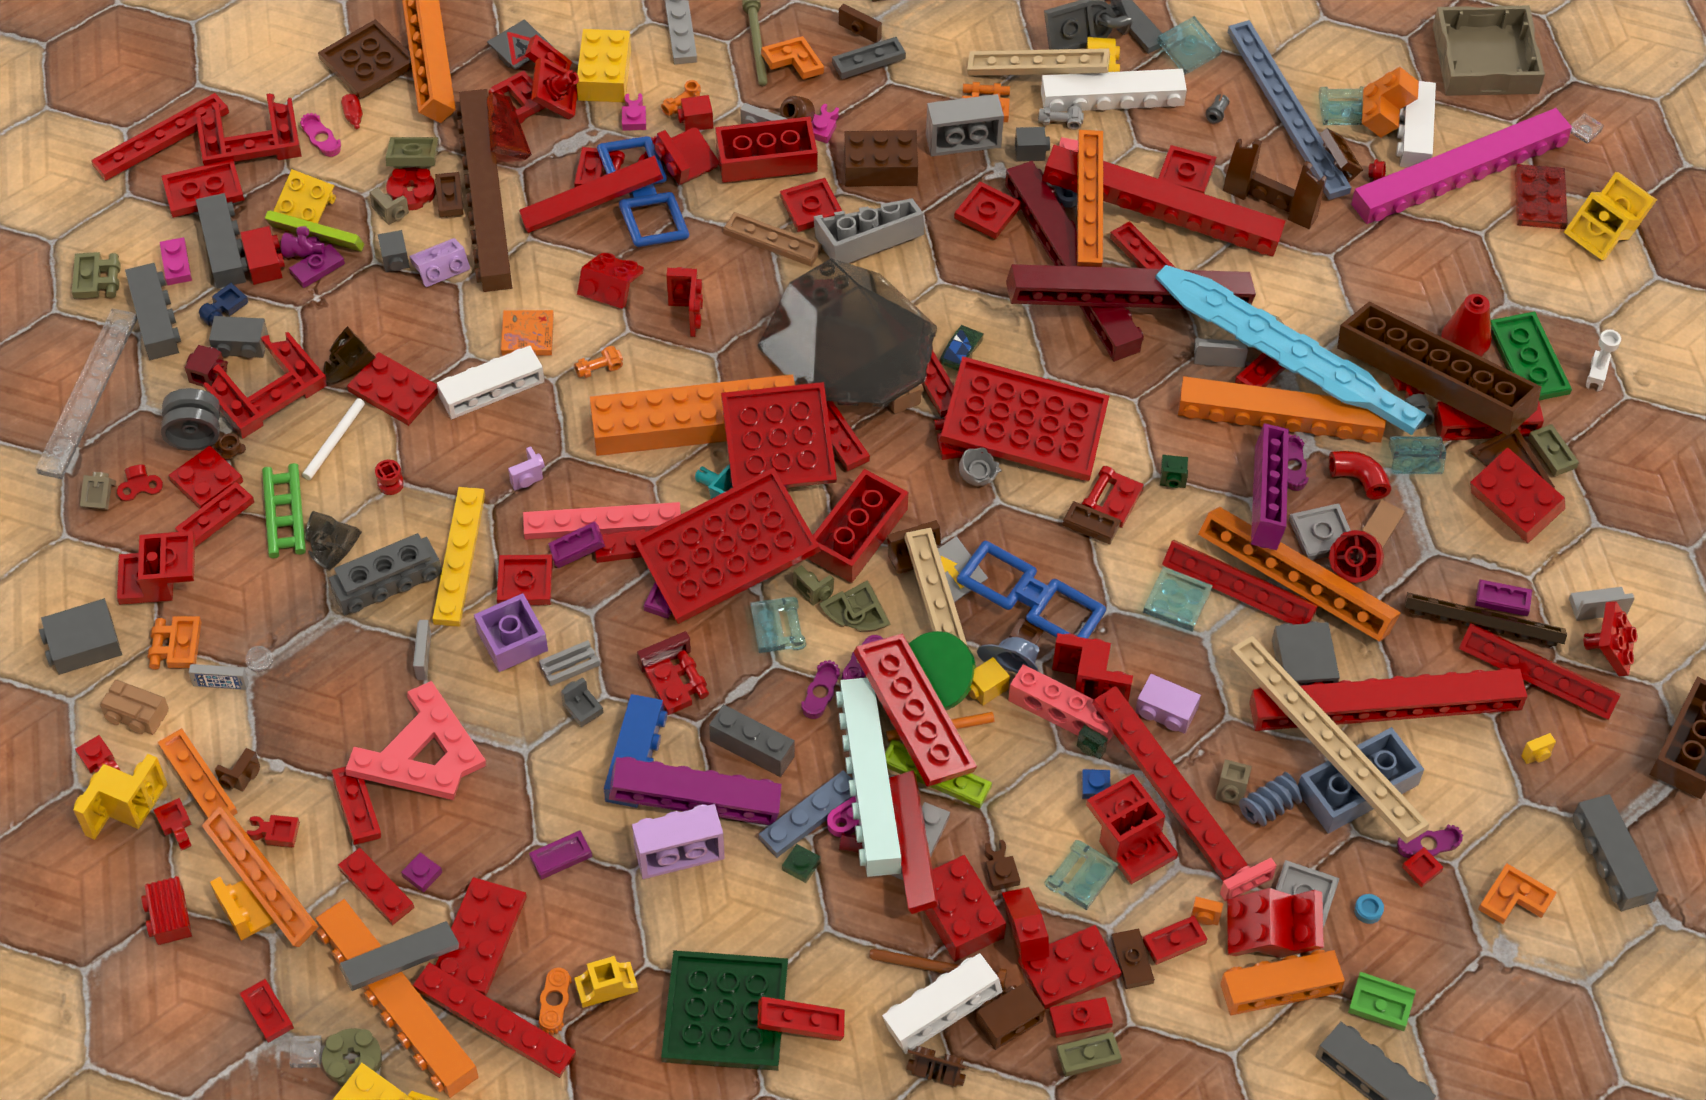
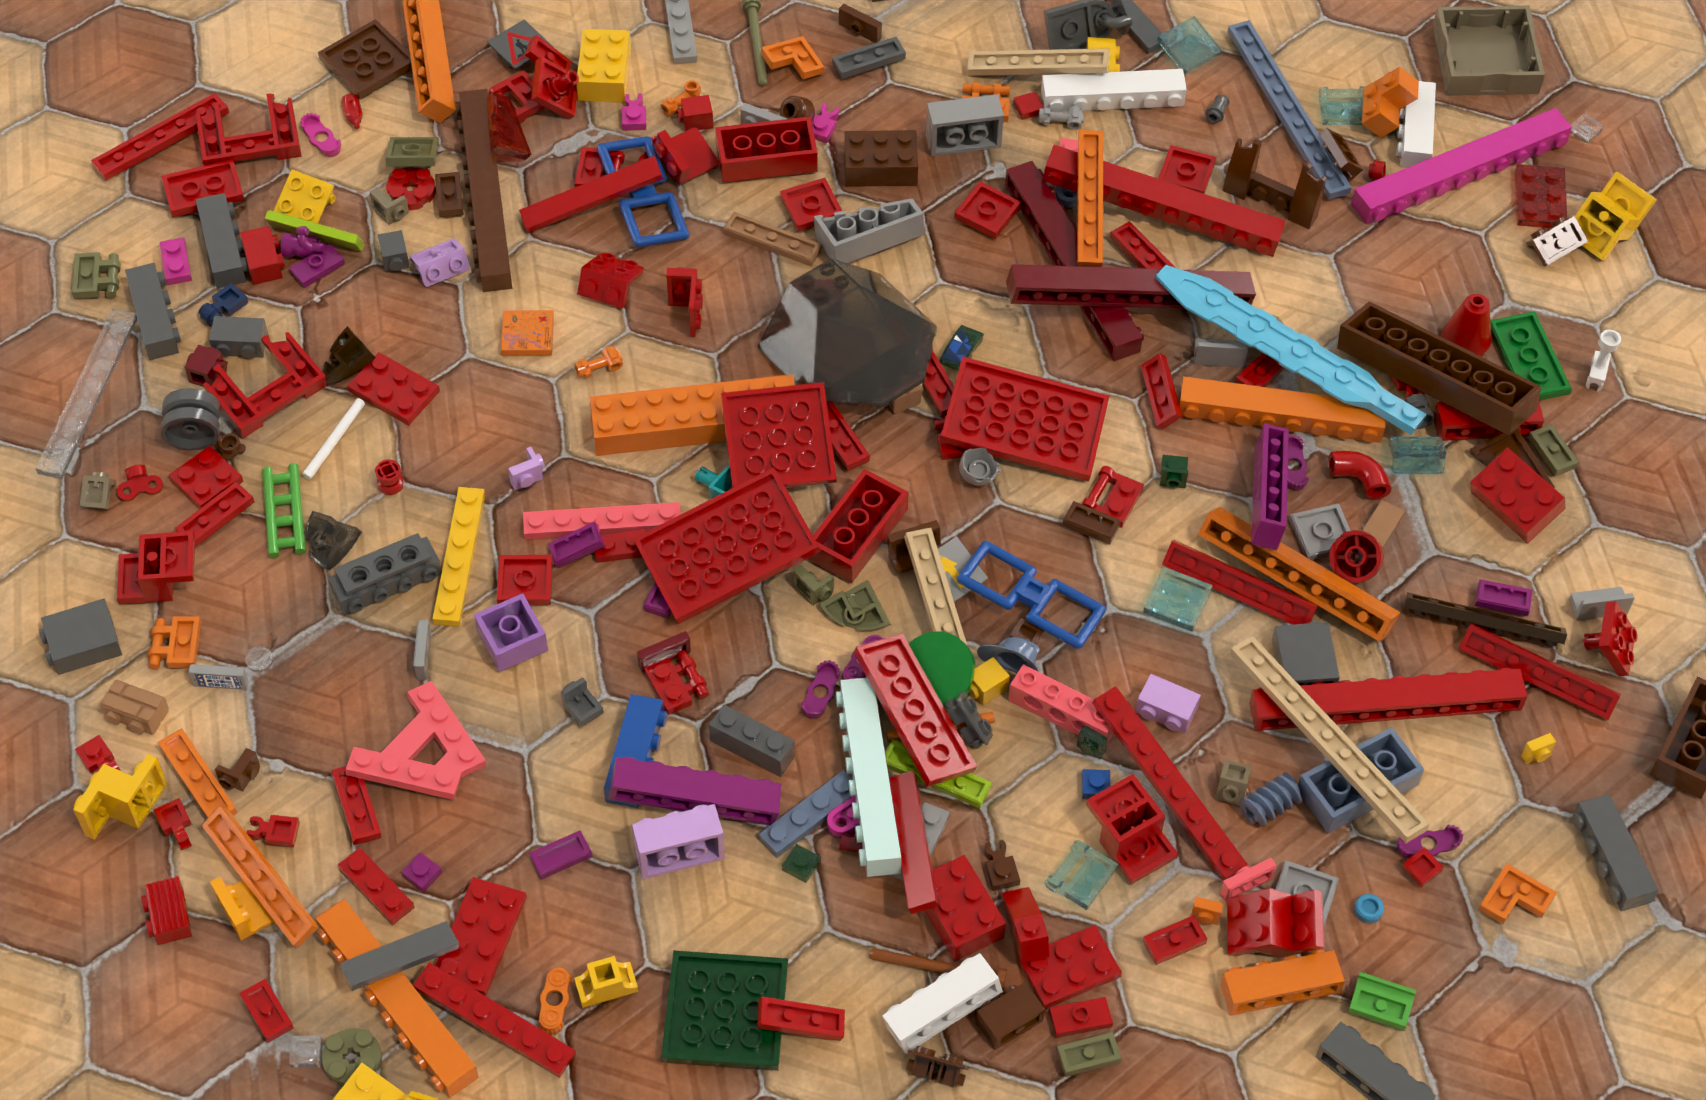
white brick [437,346,544,420] -> none
light grey tile [539,640,600,686] -> none
clear light blue plate [750,597,807,653] -> none
dark grey brick [1015,127,1050,162] -> none
red bracket [1052,633,1133,702] -> none
reddish brown plate [1111,928,1155,989] -> none
none -> dark grey hinge [945,691,993,749]
none -> red tile [1013,92,1044,120]
none -> red plate [1141,353,1182,429]
none -> bracket [1526,216,1589,266]

